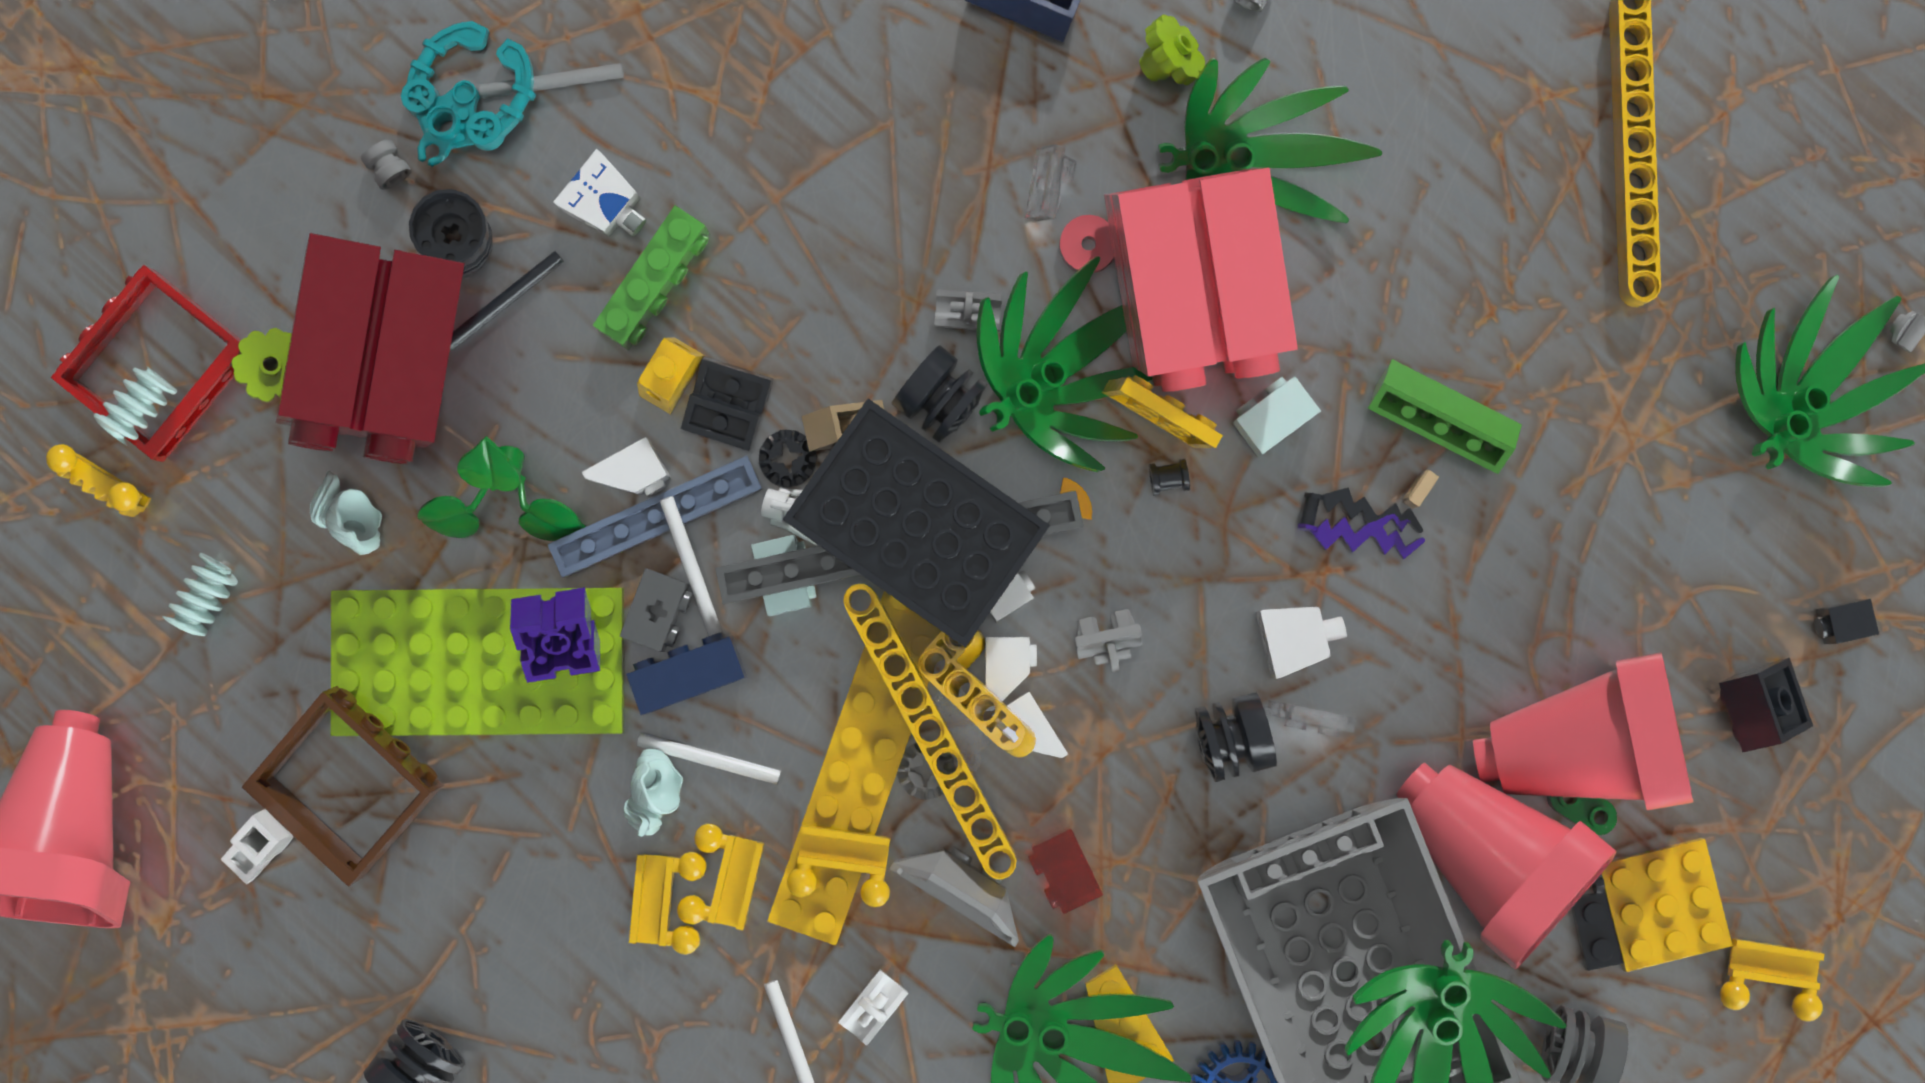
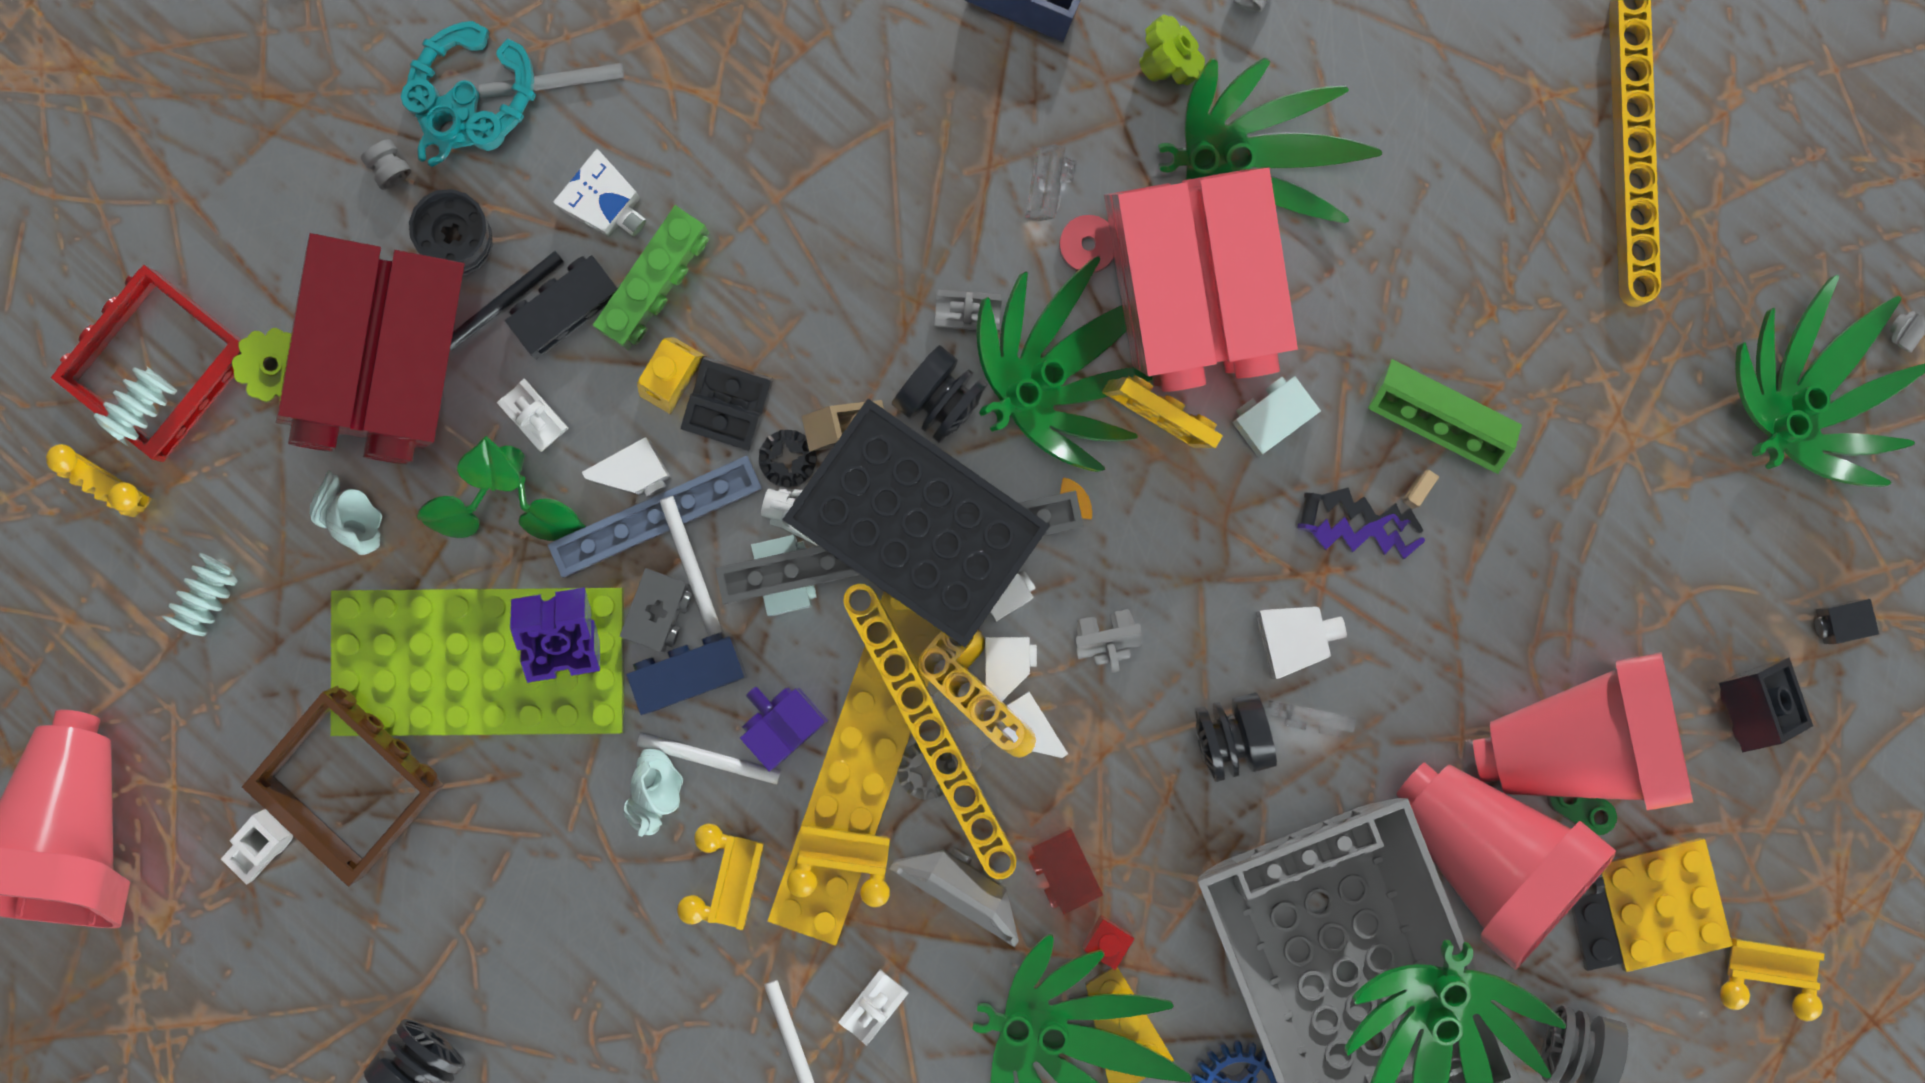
yellow gear [629,852,707,955] -> none
black bush [1149,459,1190,496] -> none
none -> white hips [497,379,569,452]
none -> black brick [504,255,618,360]
none -> dark purple brick [740,687,829,772]
none -> red brick [1082,915,1135,970]

